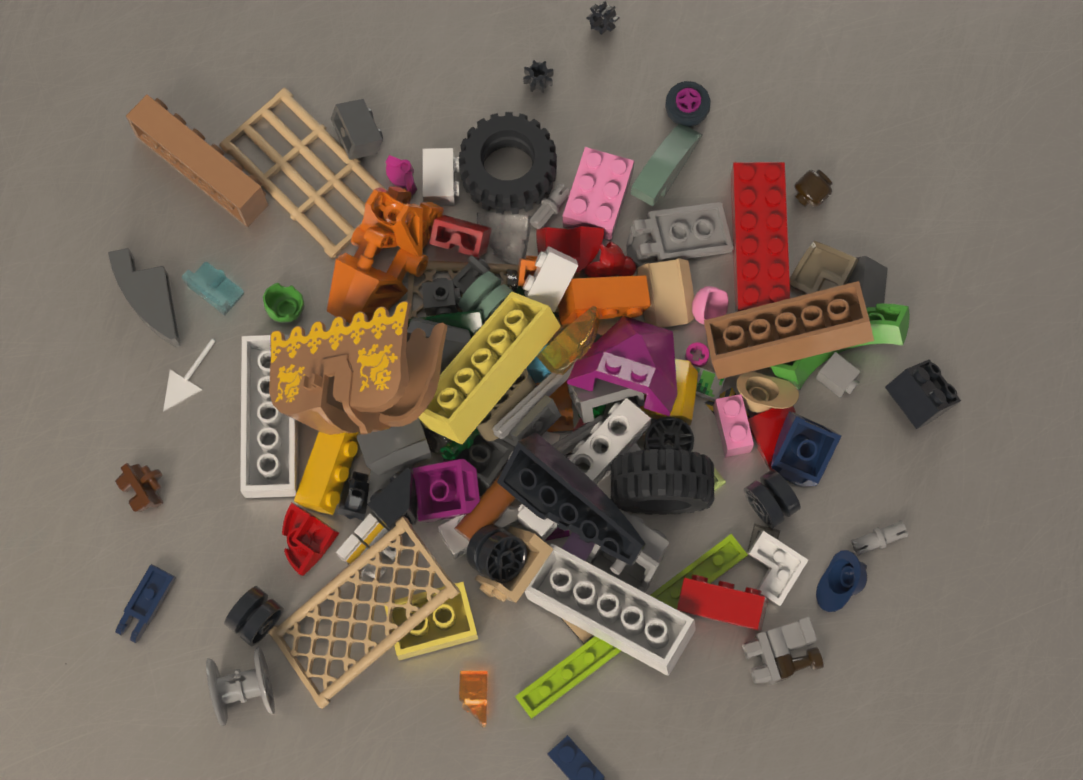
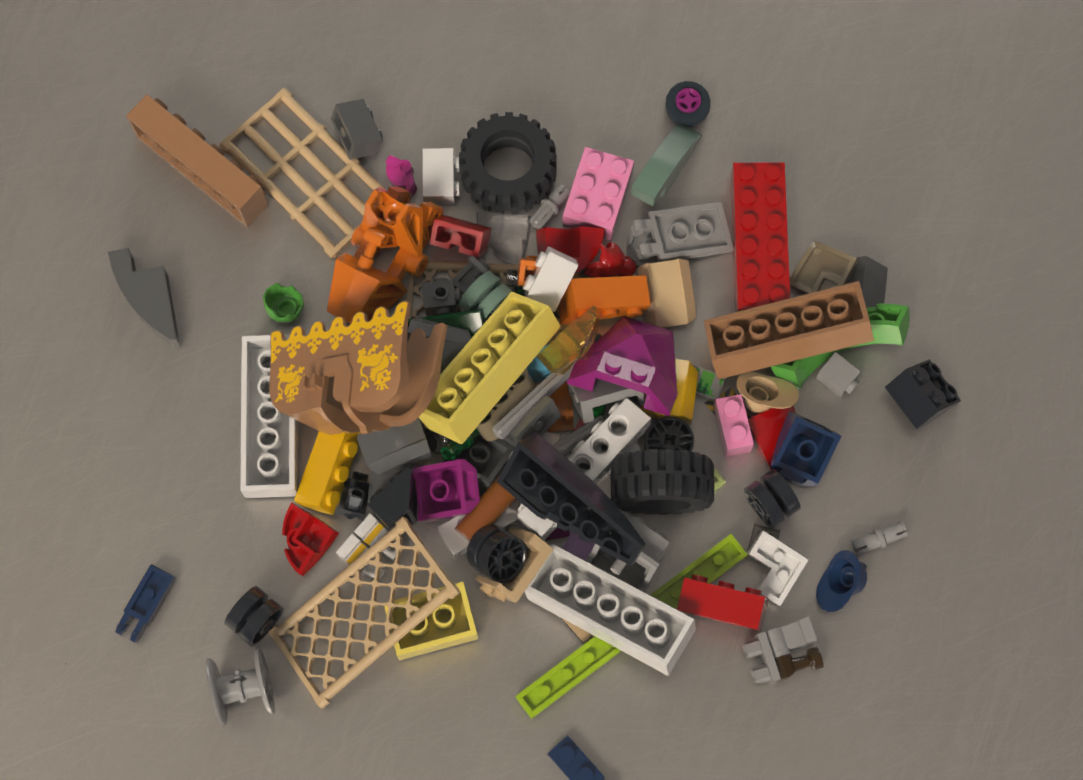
reddish brown hips [115,463,163,512] -> none
white piece [163,339,215,412] -> none
clear light blue panel [182,262,244,316] -> none
clear orange slope [459,671,488,727] -> none
black gear [523,60,554,93] -> none
black gear [586,1,620,35] -> none
dark pink bush [685,342,709,368] -> none
bright pink hair [692,286,729,325] -> none
dark brown head [794,169,833,208] -> none

